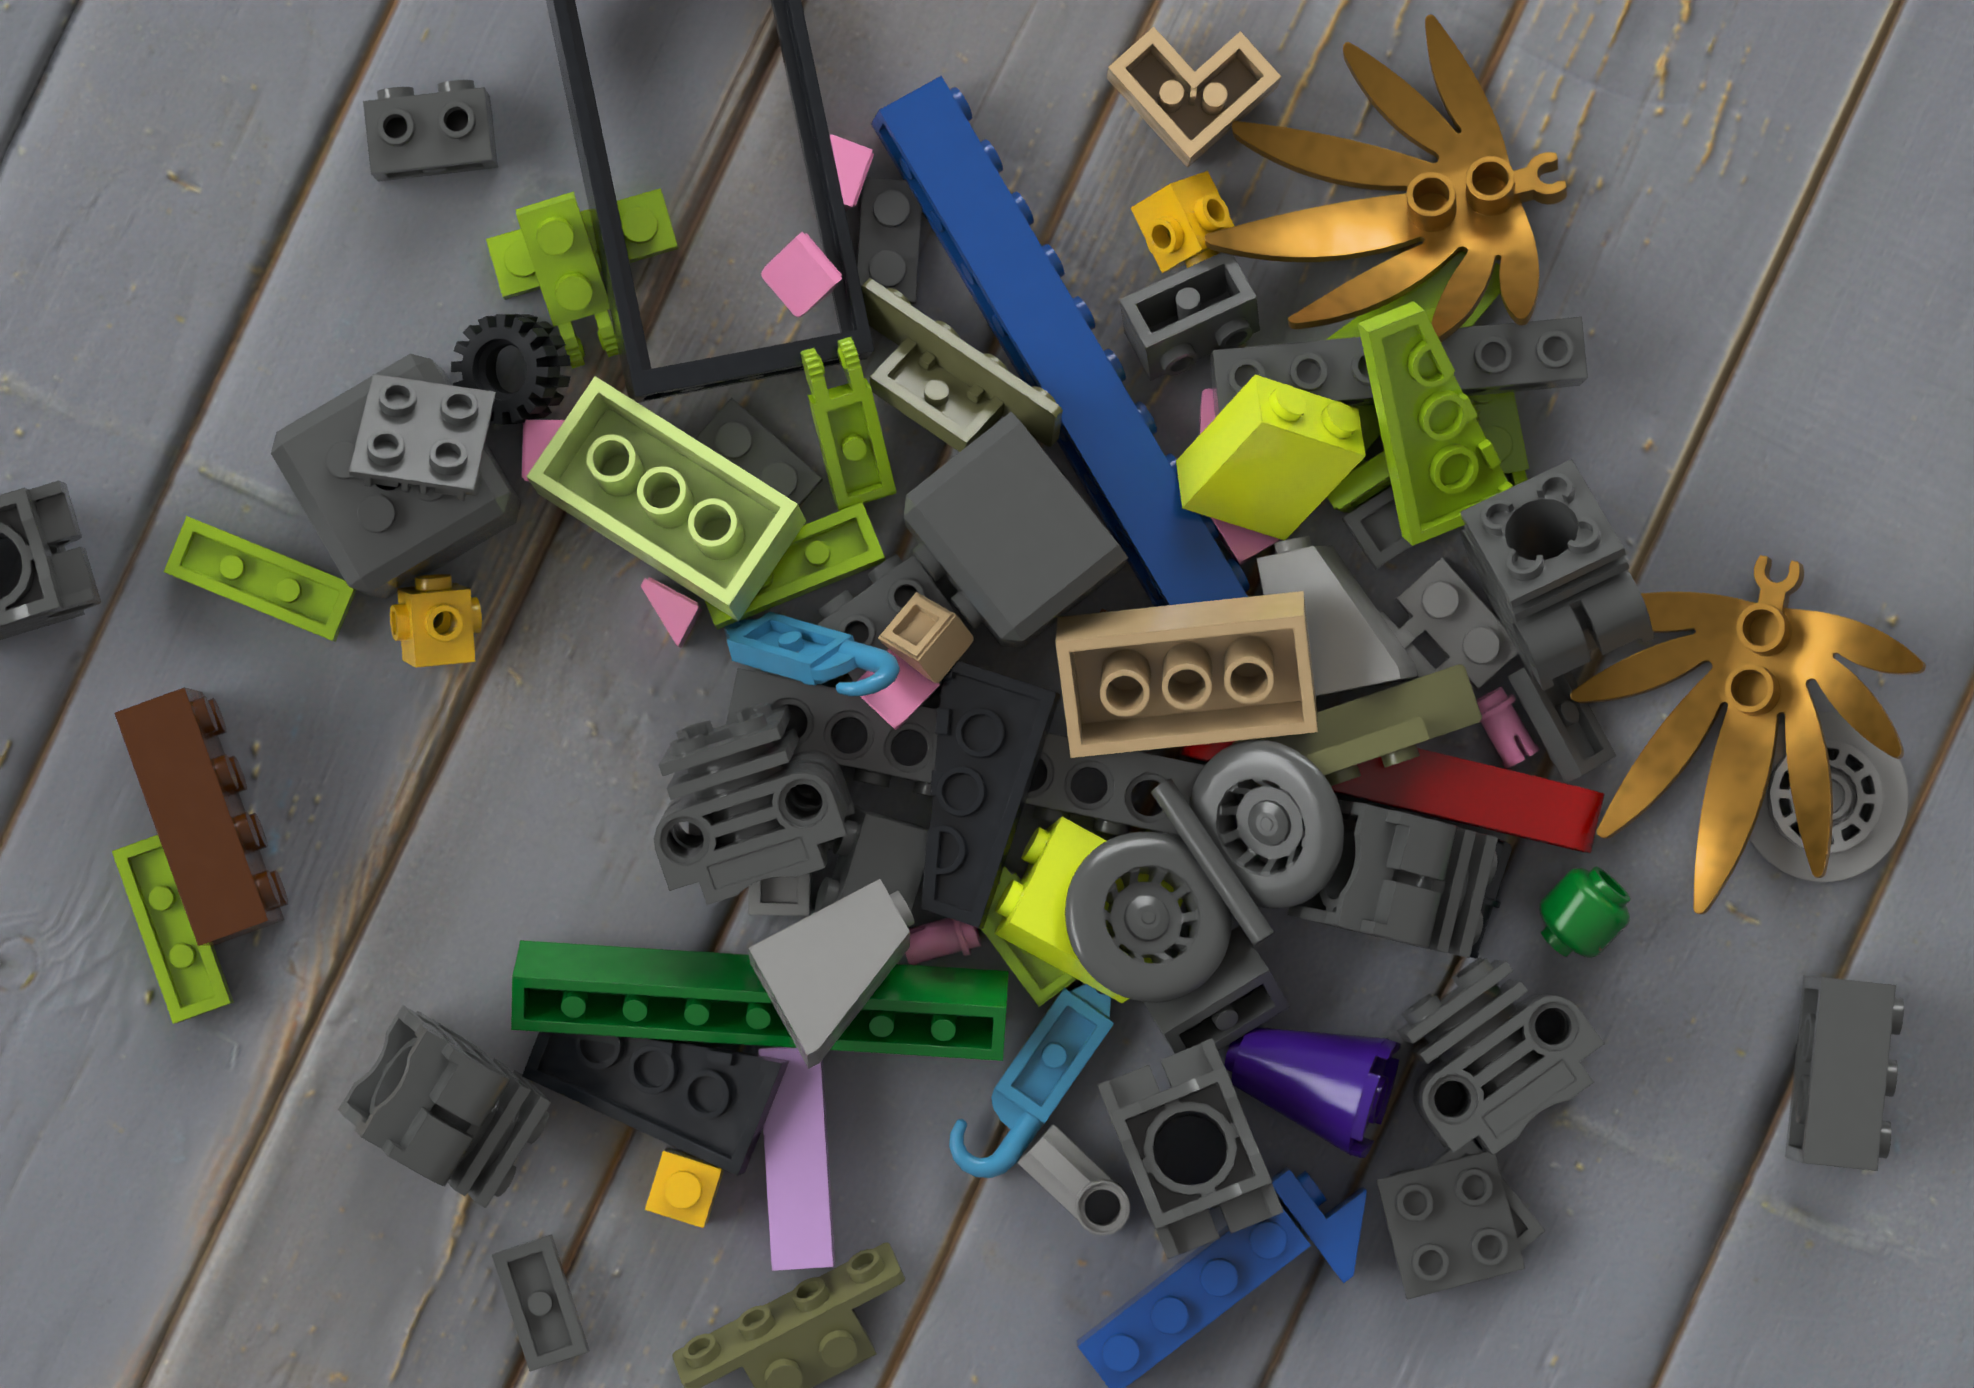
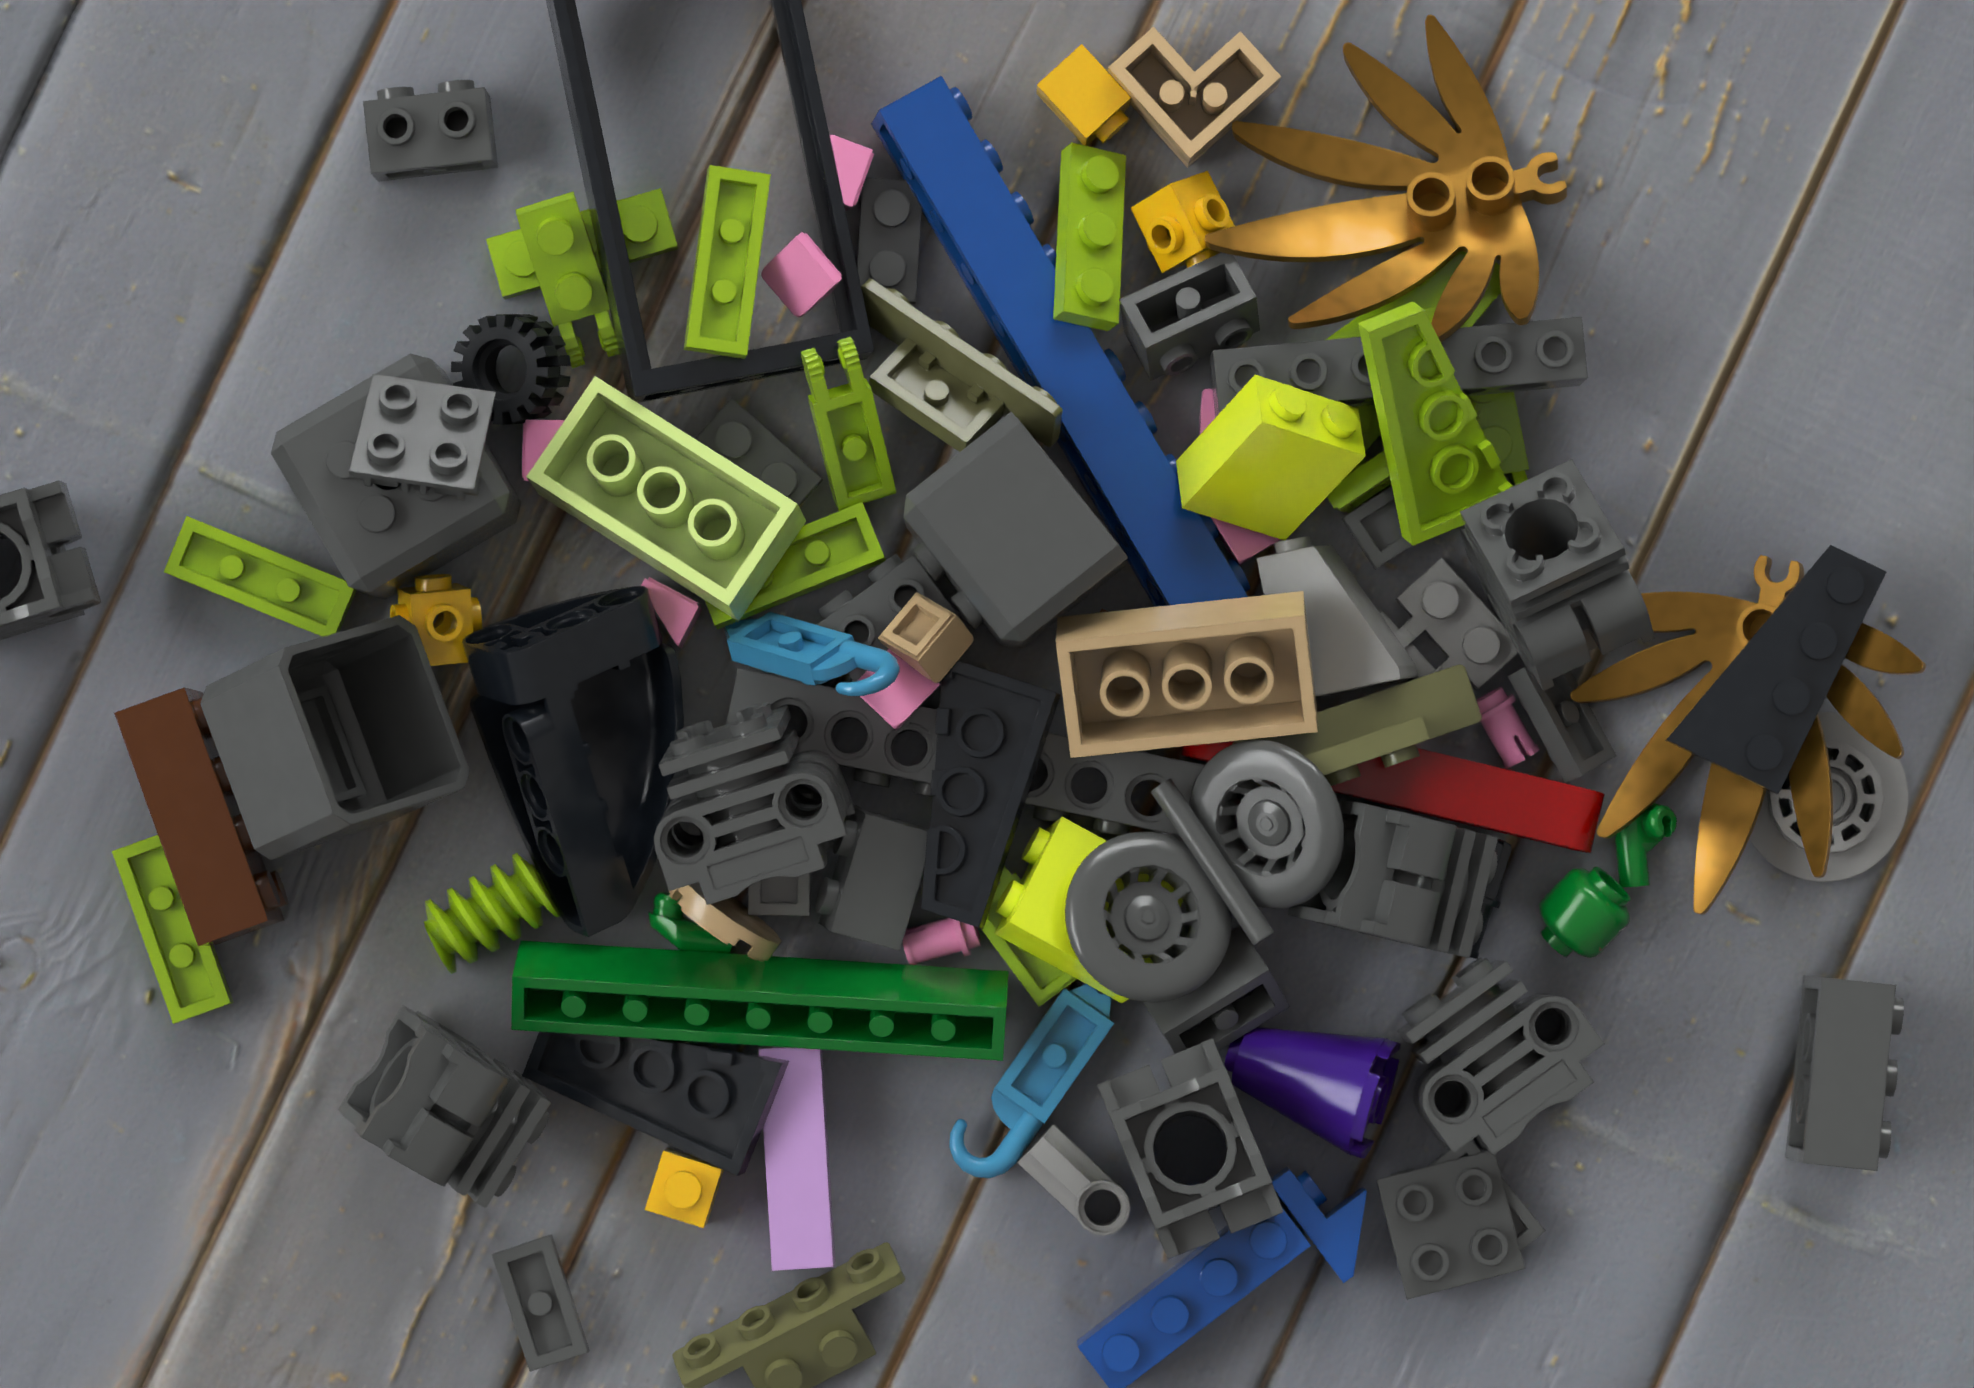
light grey slope [748,879,915,1069] -> none
none -> dark grey plate [200,615,470,860]
none -> lime piece [424,853,560,974]
none -> black panel [462,586,684,937]
none -> green arm [648,892,732,953]
none -> tan tile [668,882,781,962]
none -> lime plate [684,165,771,359]
none -> yellow brick [1036,44,1131,146]
none -> lime plate [1053,142,1126,331]
none -> green arm [1615,803,1677,888]
none -> black wing [1665,545,1887,794]

